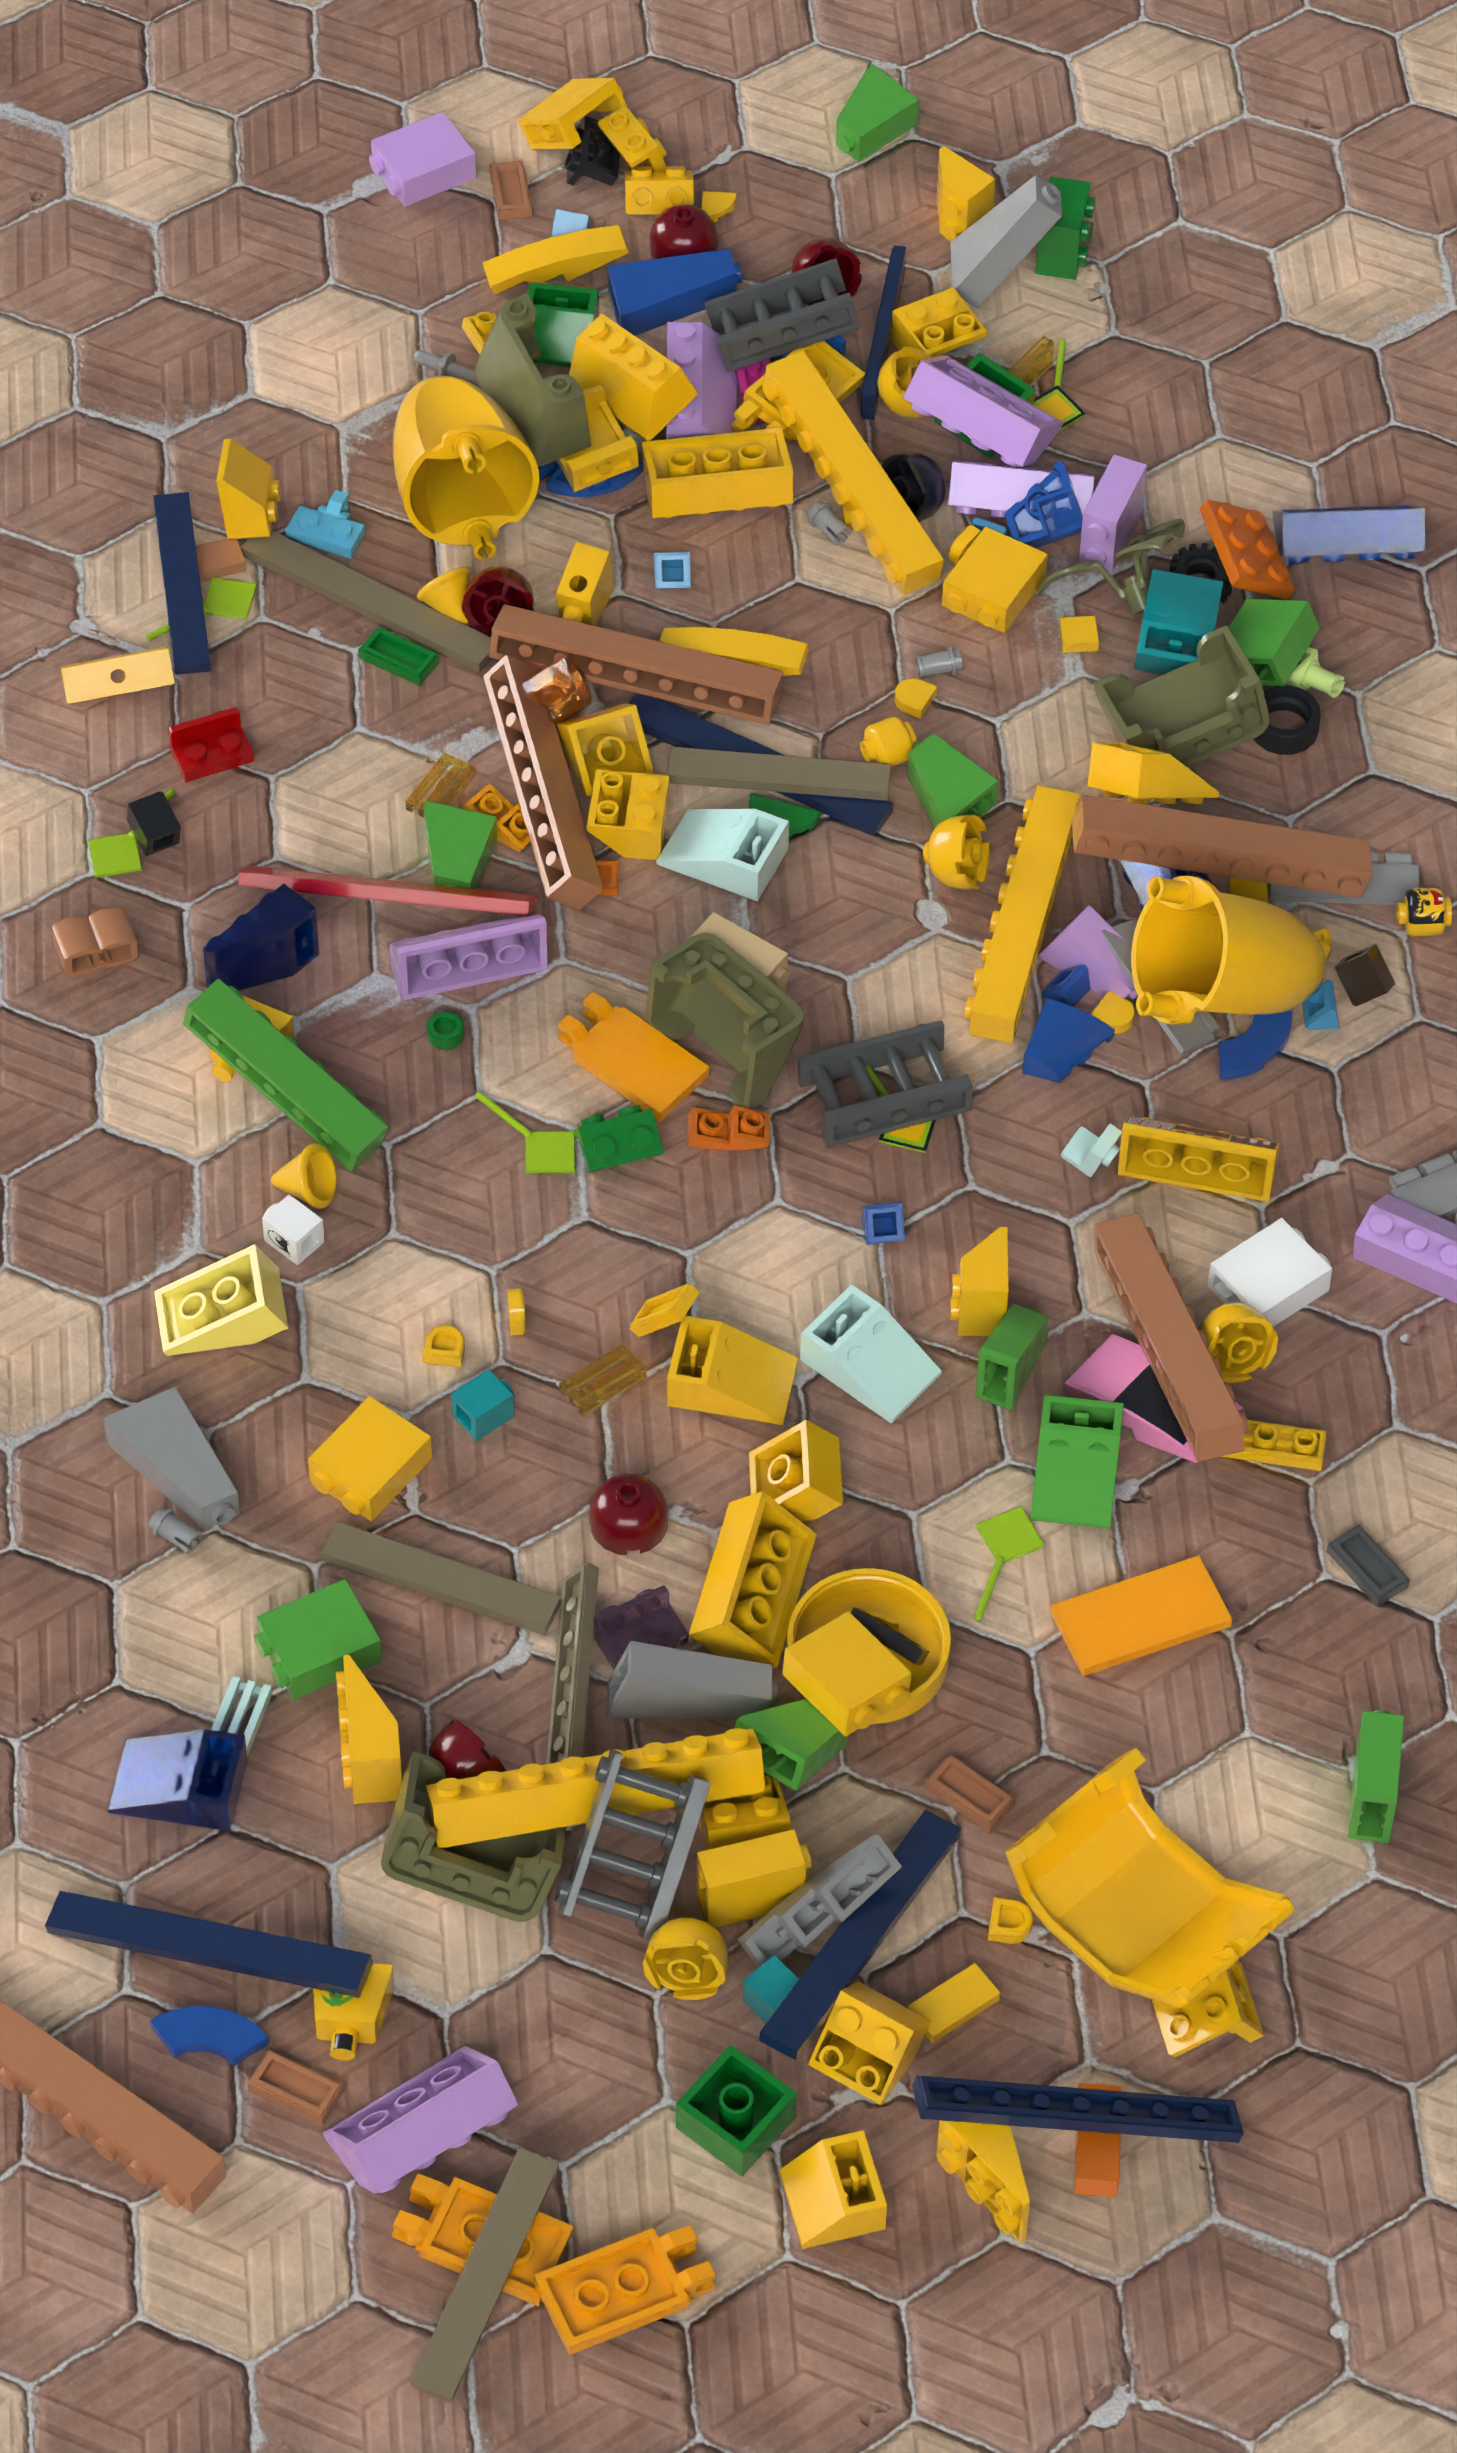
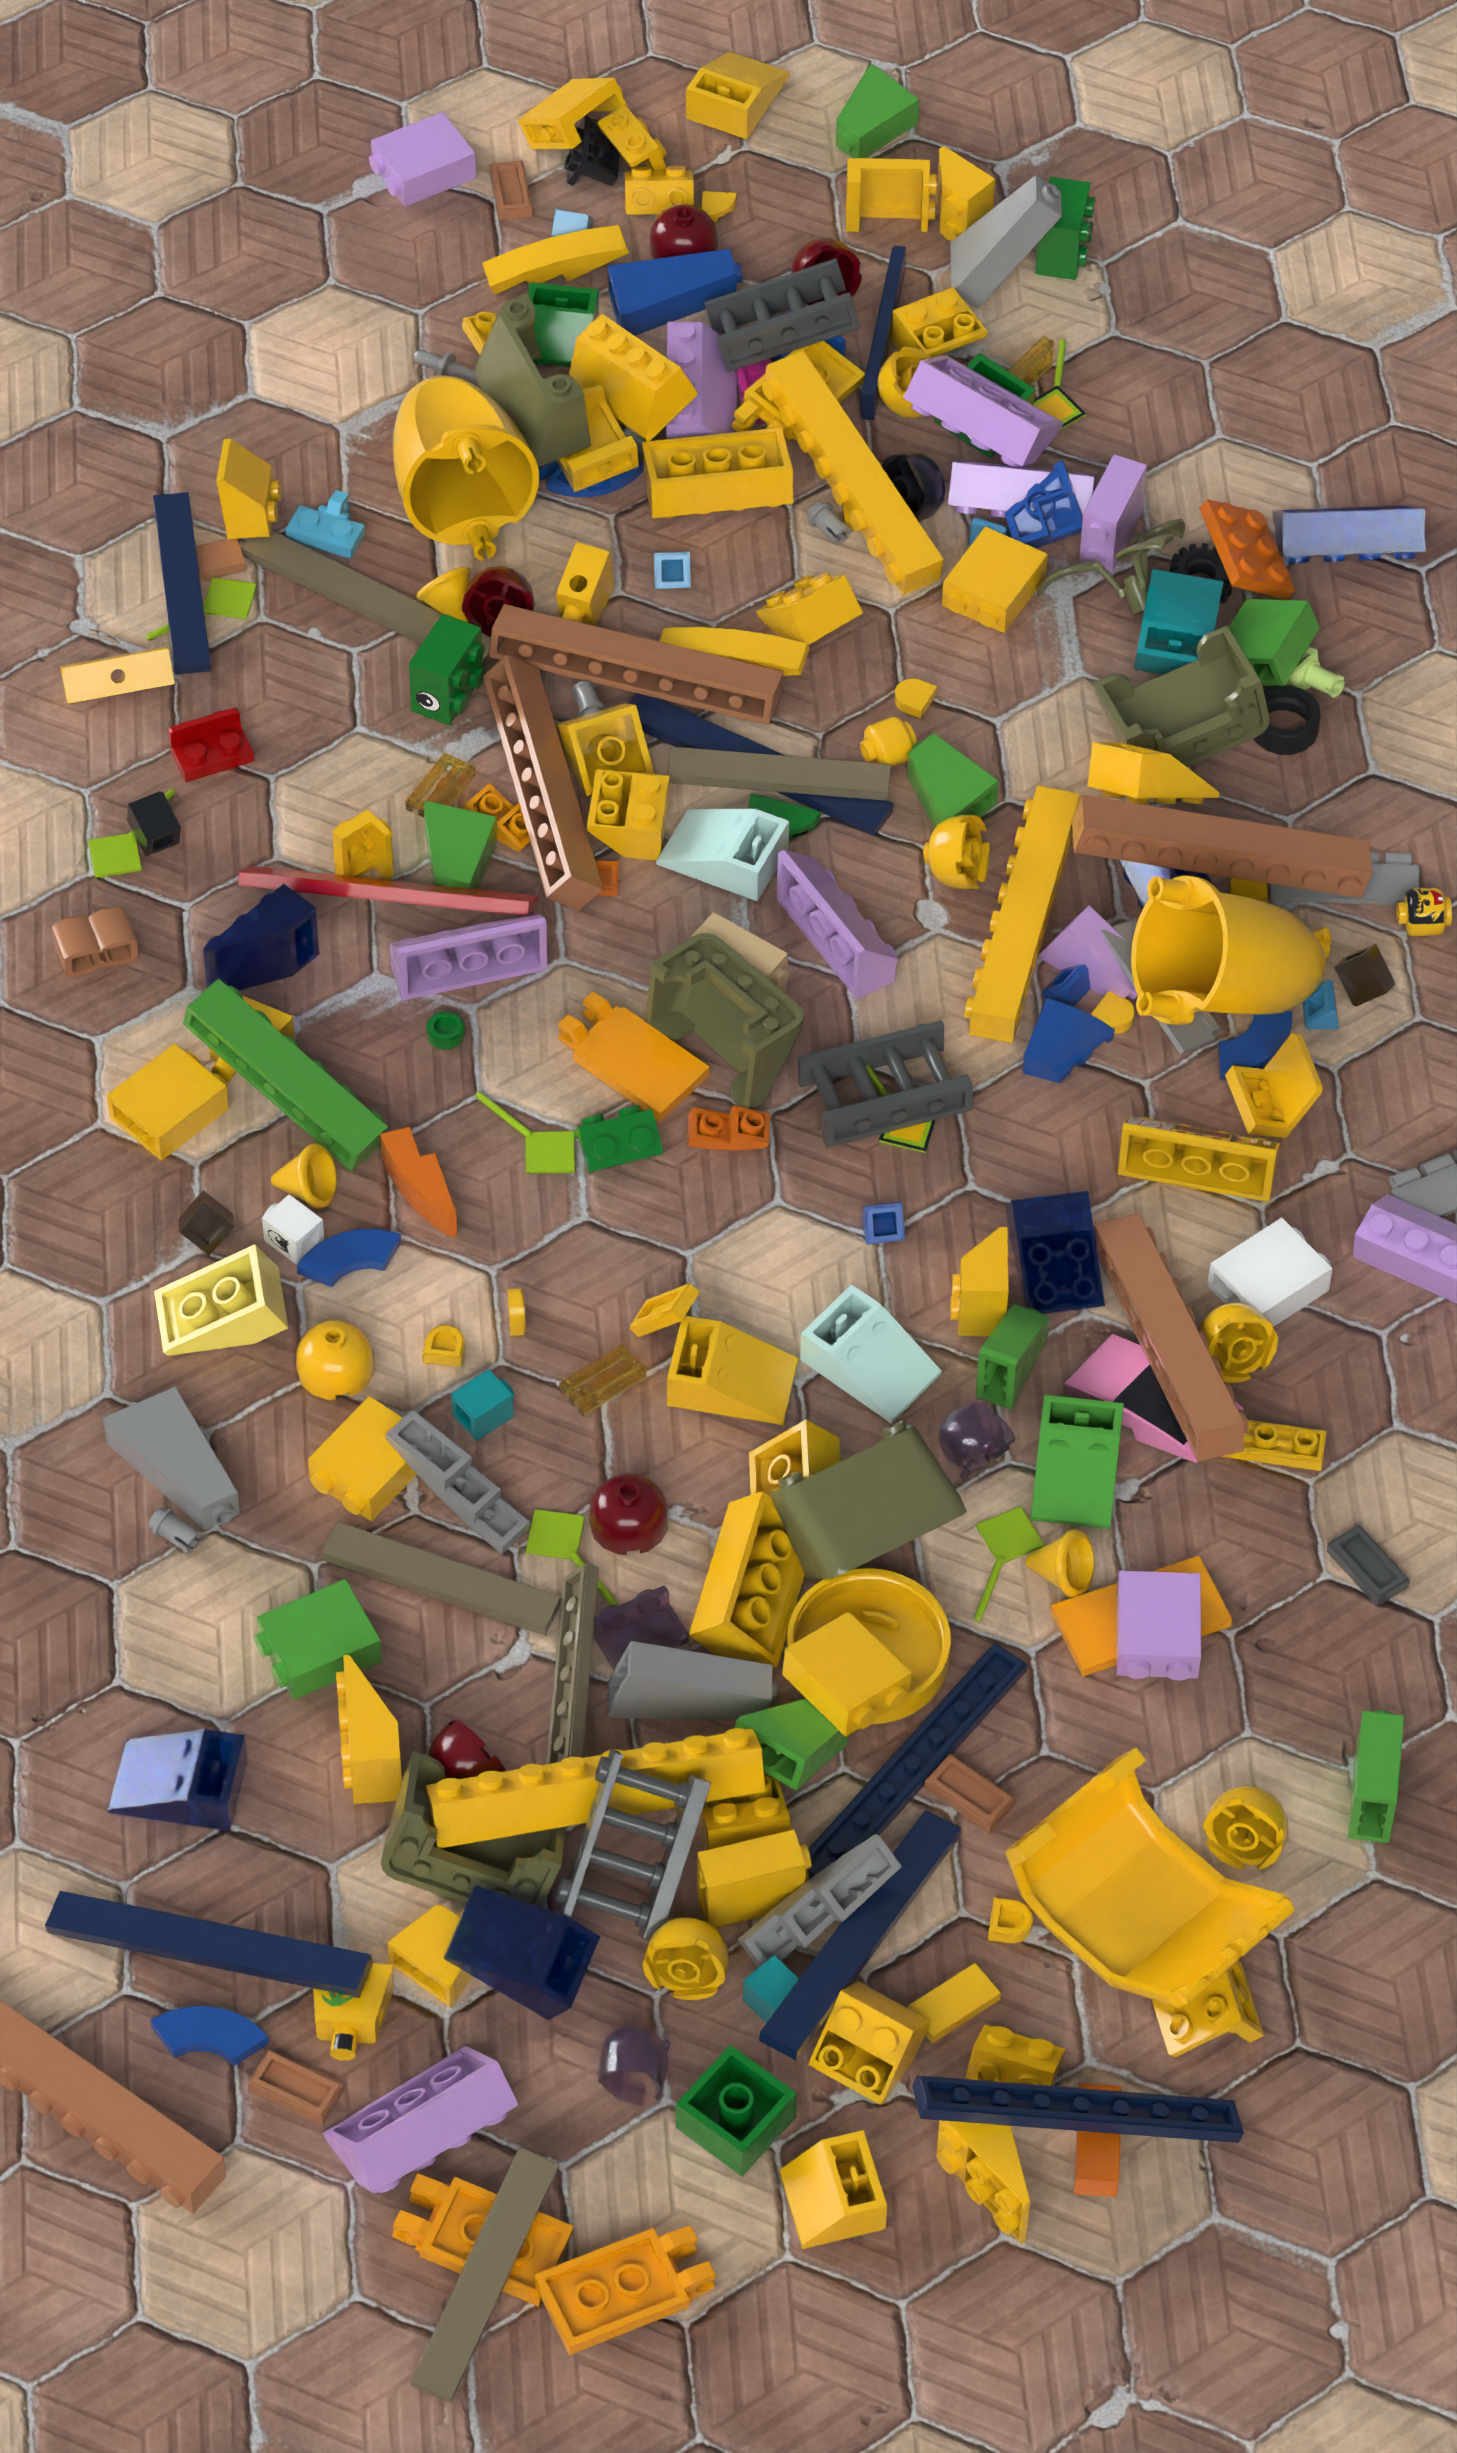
light aqua tile [206,1676,272,1762] -> none
green tile [358,627,439,686] -> none
clear orange brick [523,657,592,724] -> none
black tile [851,1607,930,1665] -> none
light grey pin [916,646,963,678] -> none
yellow tile [948,525,981,565] -> none
yellow tile [1059,616,1099,653] -> none
light aqua bracket [1061,1123,1122,1178] -> none
none -> yellow brick [107,1043,229,1161]
none -> dark brown panel [178,1190,234,1256]
none -> yellow cylinder [296,1320,374,1400]
none -> blue tile [297,1229,401,1287]
none -> yellow bracket [332,809,394,880]
none -> orange slope [380,1127,457,1237]
none -> light grey slope [385,1410,530,1554]
none -> yellow torso [387,1902,488,2008]
none -> green brick [409,614,486,726]
none -> clear blue slope [443,1885,601,2020]
none -> lime piece [526,1509,620,1610]
none -> clear purple helmet [598,2025,670,2106]
none -> yellow slope [686,51,790,139]
none -> yellow slope [756,572,863,645]
none -> olive windscreen [769,1421,967,1580]
none -> lavender slope [777,850,898,1000]
none -> dark blue tile [807,1642,1027,1879]
none -> yellow panel [845,158,937,232]
none -> clear purple helmet [938,1398,1015,1479]
none -> yellow bracket [965,2024,1065,2086]
none -> clear blue slope [1006,1191,1105,1314]
none -> yellow hat [1025,1529,1095,1598]
none -> lavender brick [1116,1571,1201,1681]
none -> yellow cylinder [1203,1785,1288,1870]
none -> yellow bracket [1225,1033,1323,1138]

